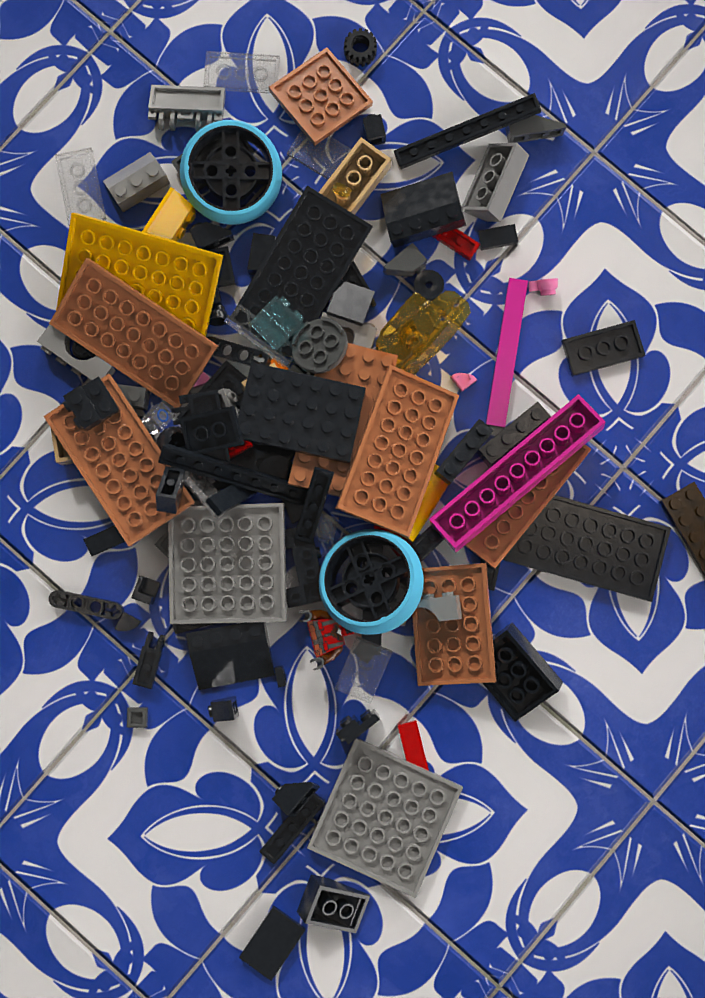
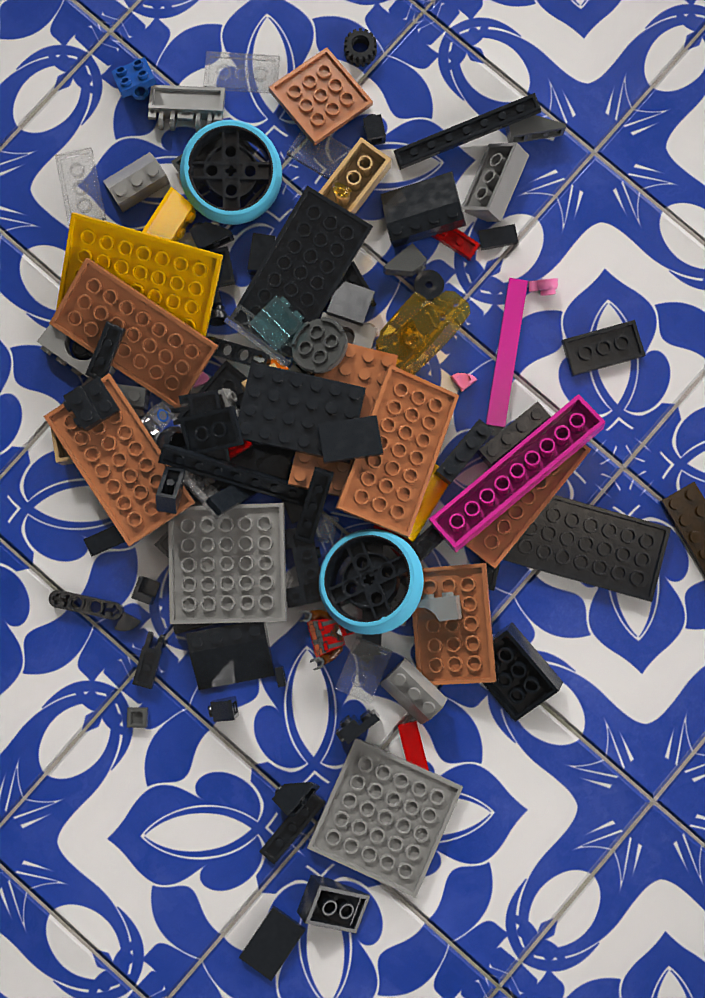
none -> black tile [85,321,126,379]
none -> blue plate [111,57,157,100]
none -> black tile [318,415,383,464]
none -> light grey slope [379,658,447,724]

